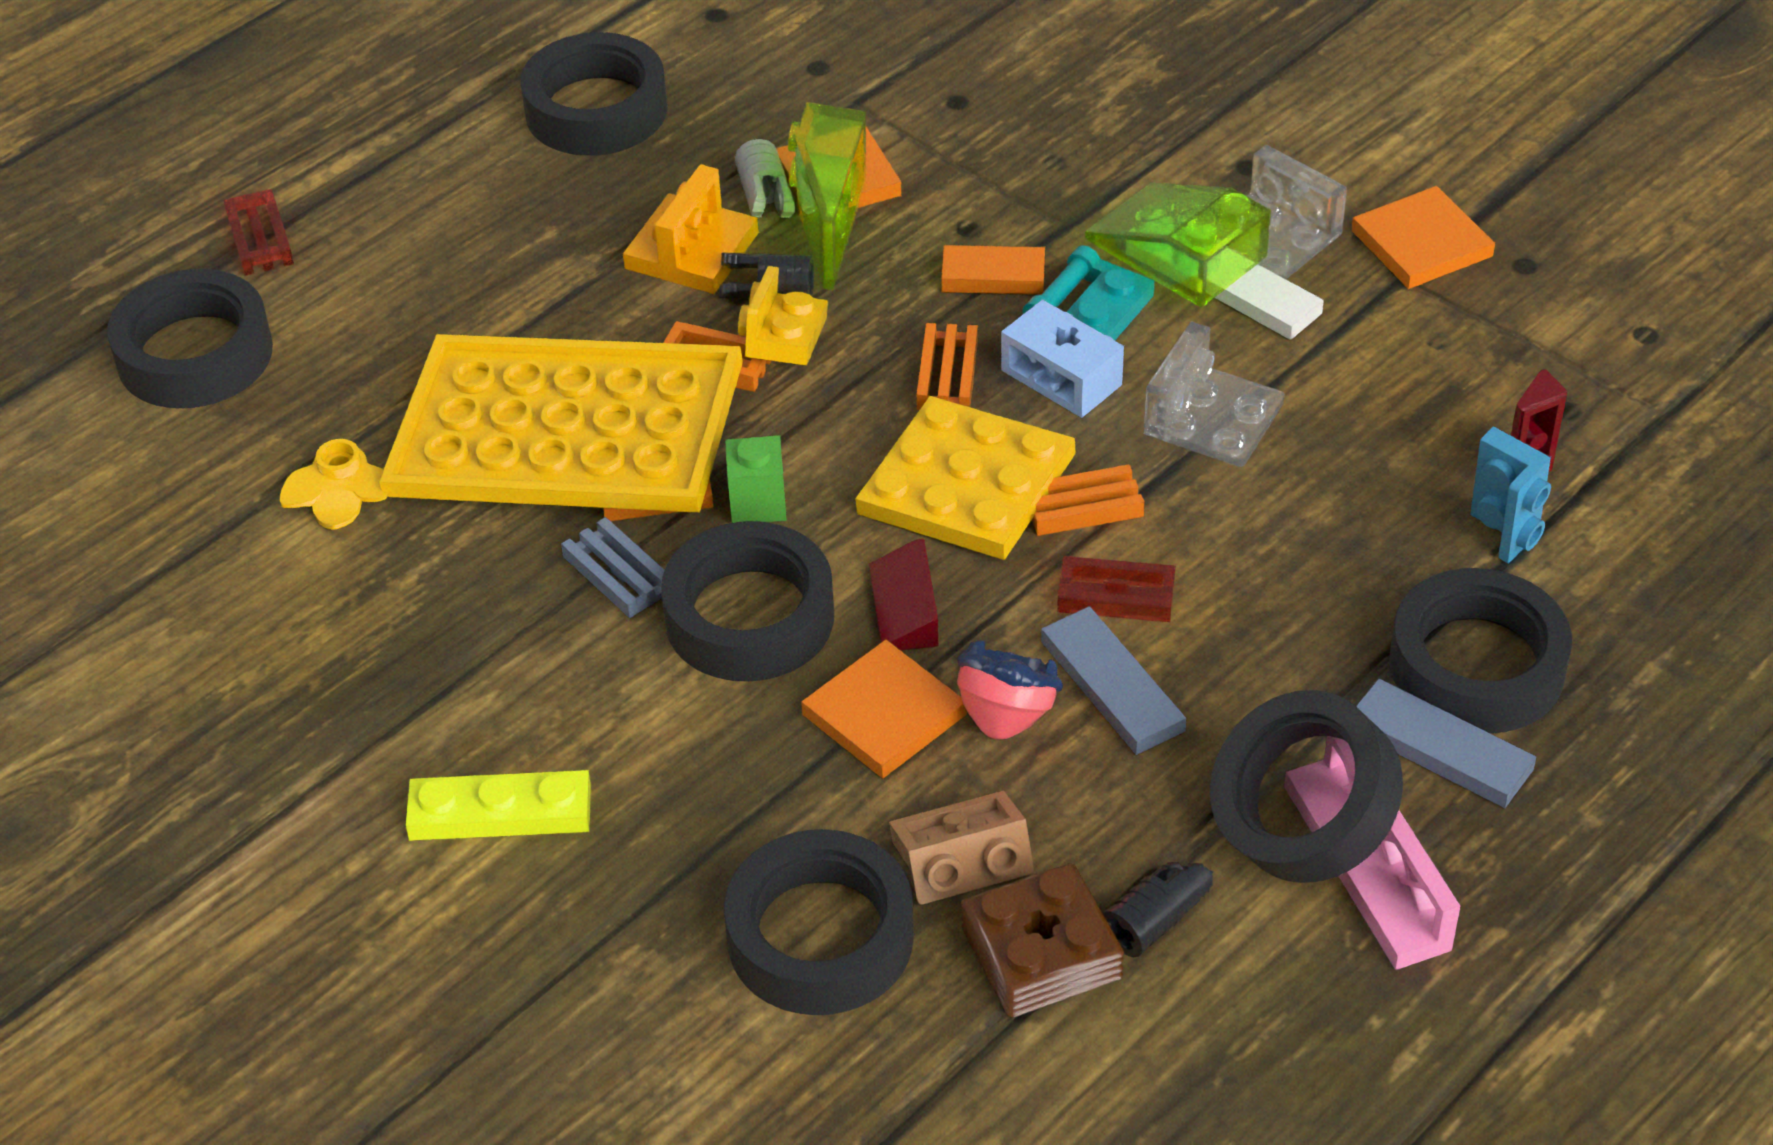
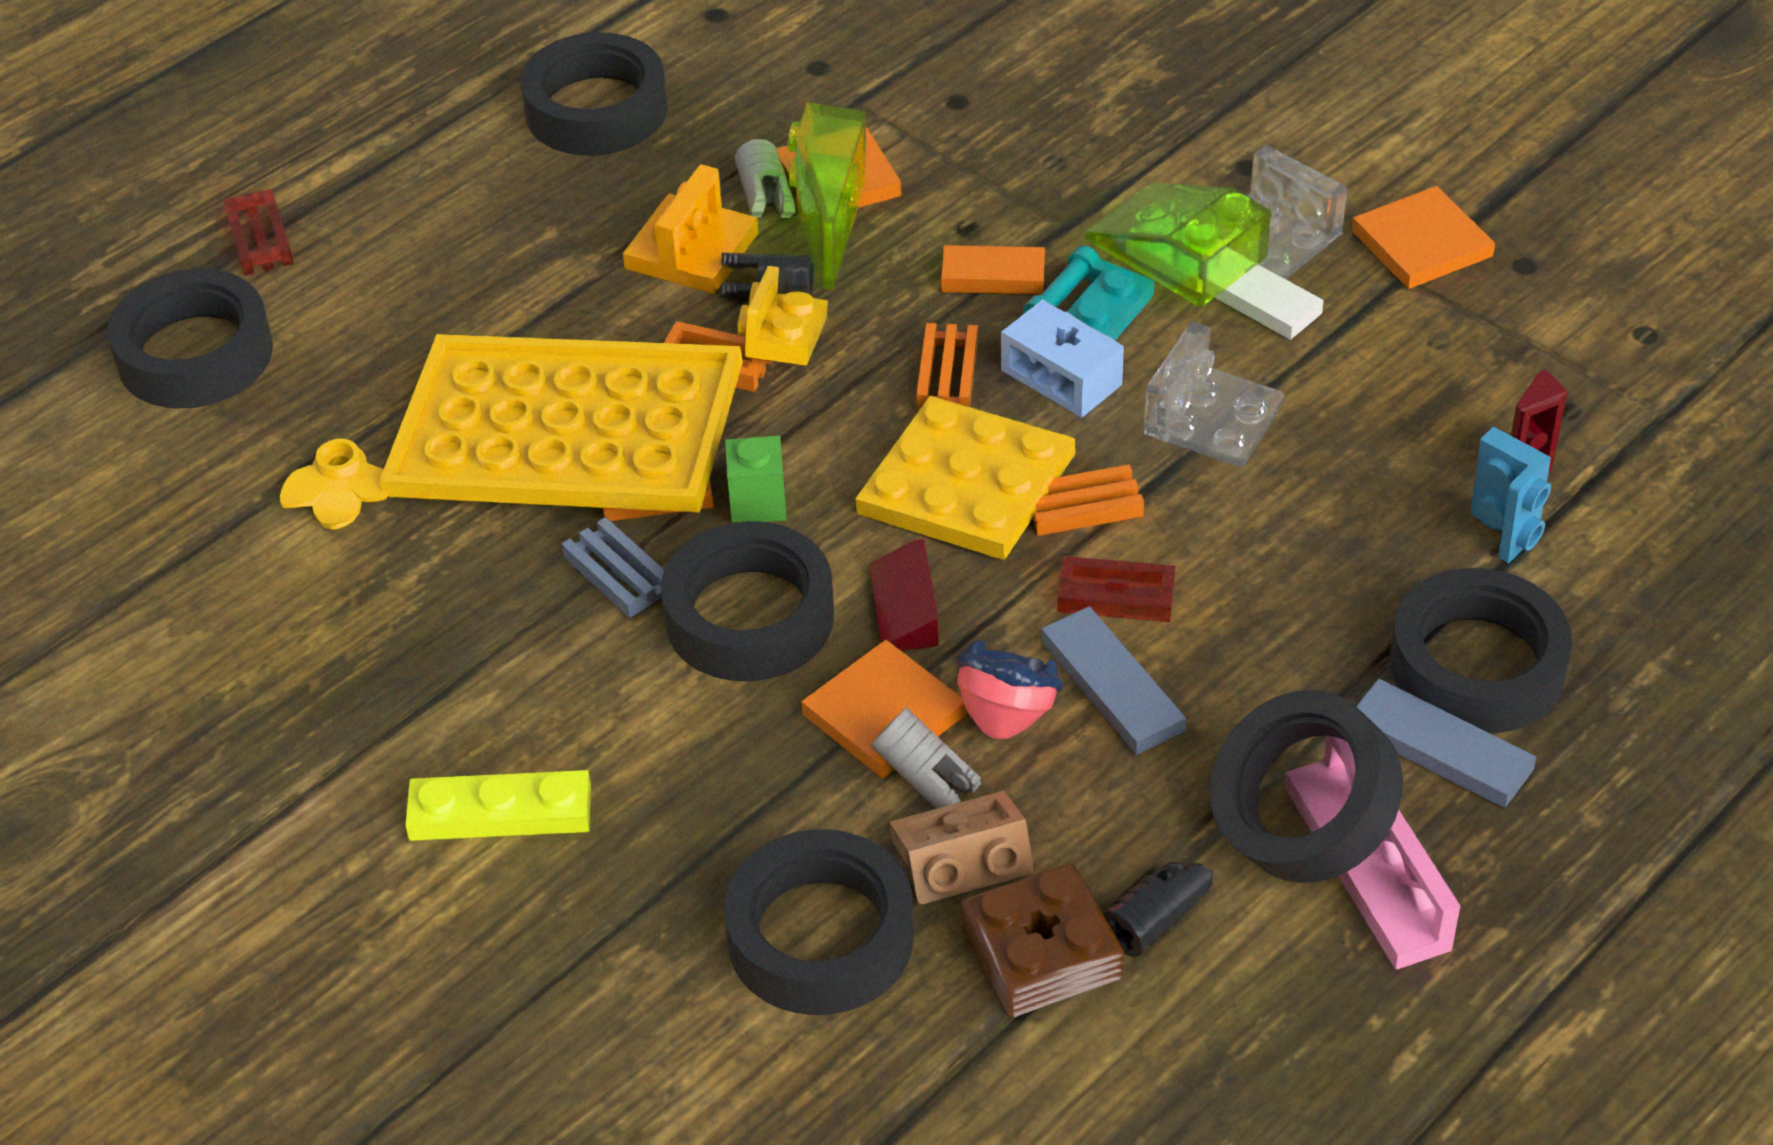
none -> light grey hinge [870,707,981,809]

